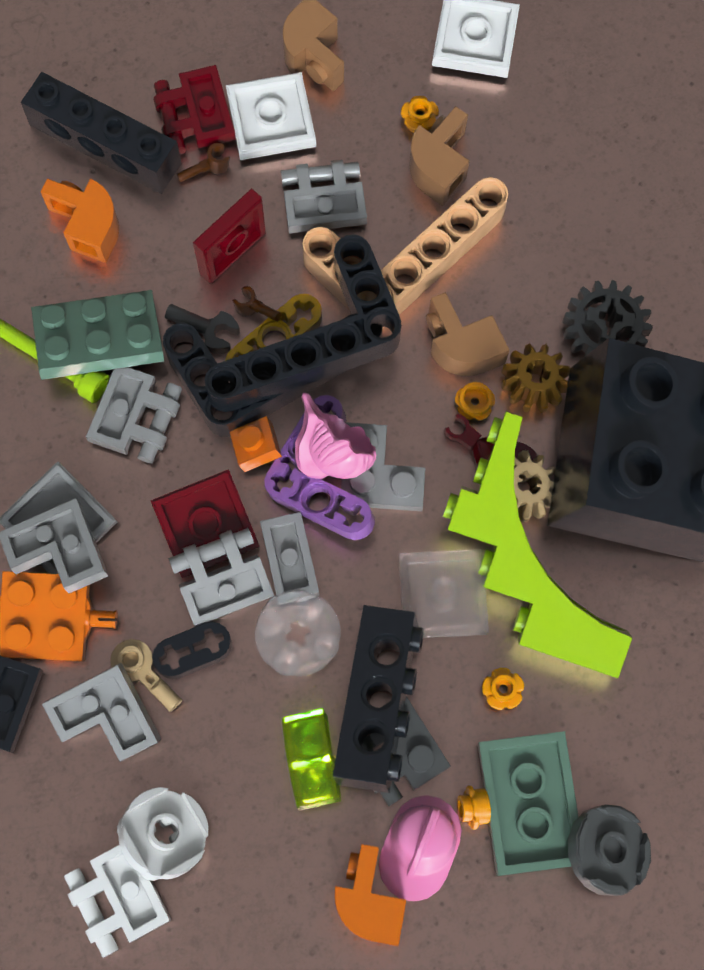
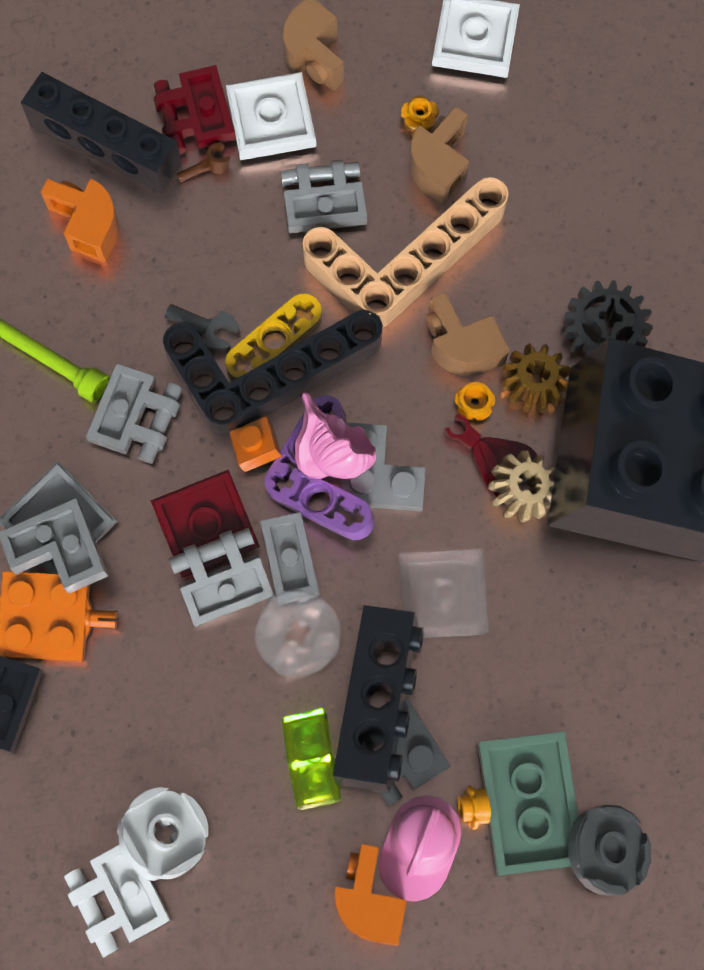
sand green plate [31,290,164,380] -> none
light grey plate [42,662,161,762] -> none
tan plate [110,639,182,712] -> none
black beam [152,622,232,679] -> none
dark red plate [193,188,266,284] -> none
black beam [204,234,402,412] -> none
reddish brown hand [232,286,282,322] -> none
lime arch [443,411,632,678] -> none
light orange plate [482,668,524,710] -> none

